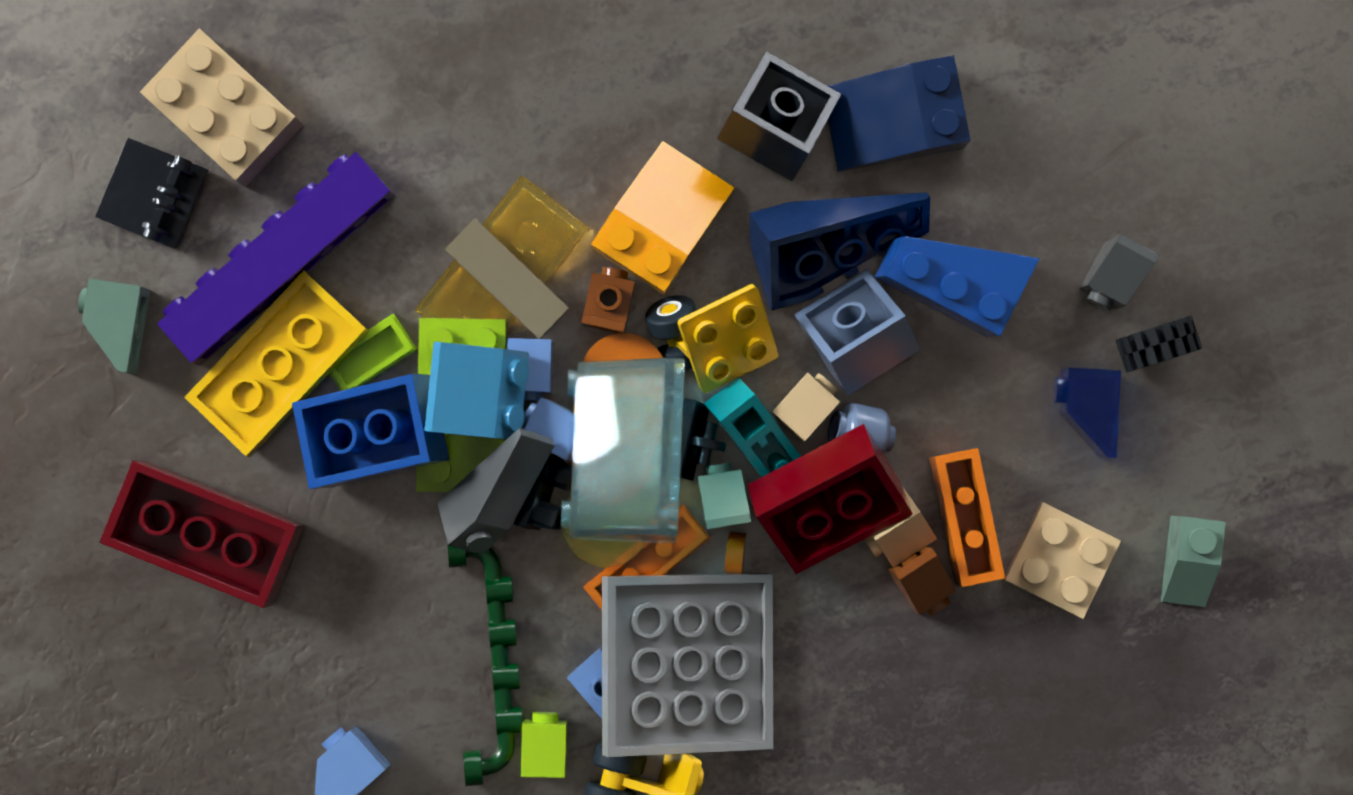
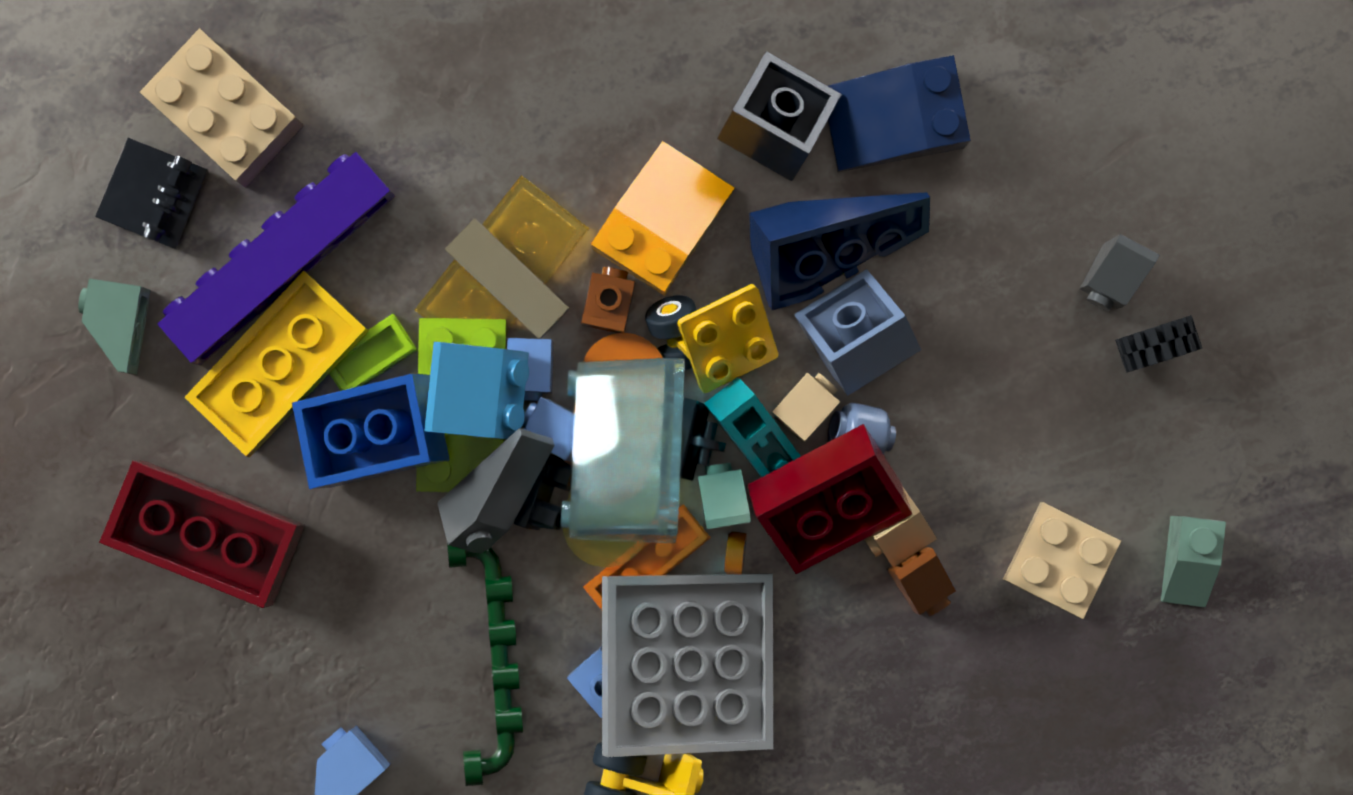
lime brick [521,712,568,778] -> none
blue wedge [874,236,1040,337] -> none
orange brick [929,448,1005,587] -> none
clear blue slope [1053,367,1121,459] -> none

